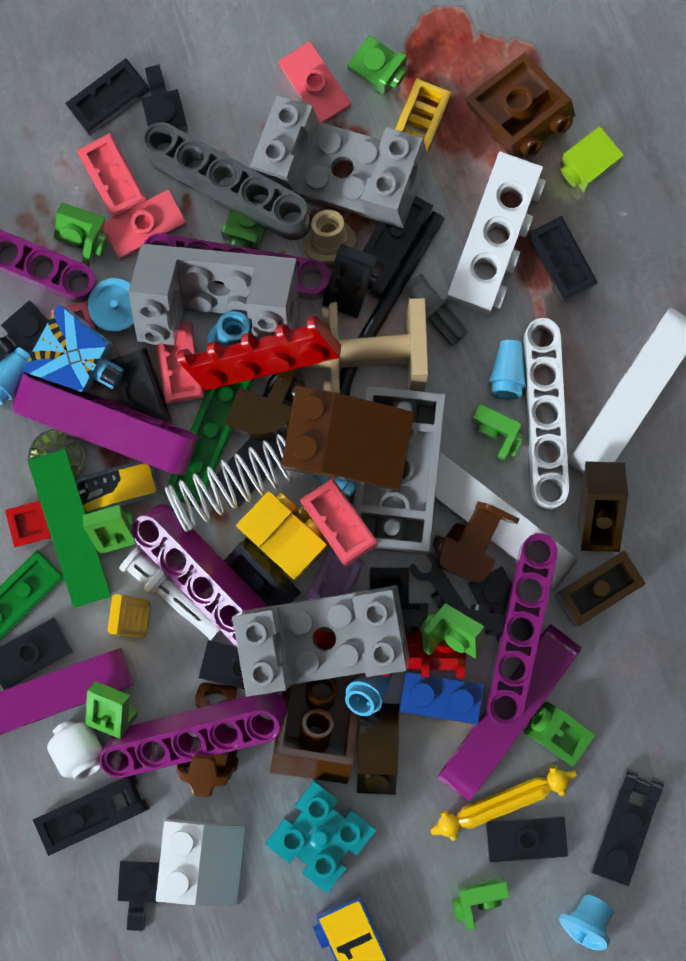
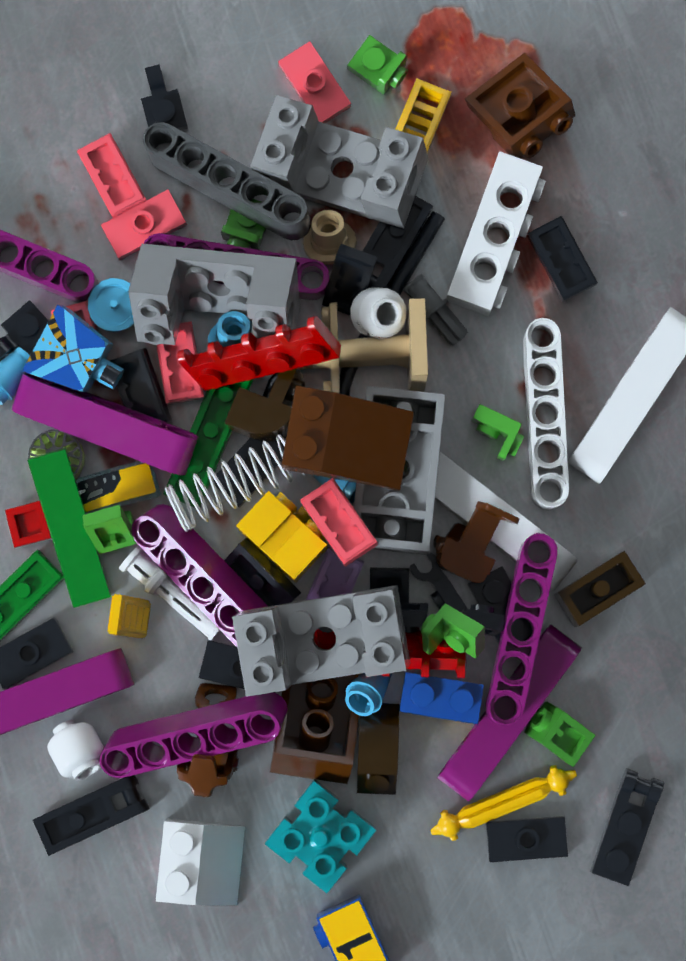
bright green bracket [53,202,108,267] -> none
black plate [65,58,150,136] -> none
bright green bracket [85,681,138,739] -> none
black plate [118,861,160,931] -> none
bright green bracket [452,878,510,931] -> none
medium azure cone [488,340,527,400] -> none
medium azure piece [559,895,614,951] -> none
lime brick [560,126,624,192] -> none
dark brown brick [578,461,628,552] -> none
none -> white head [350,287,407,339]

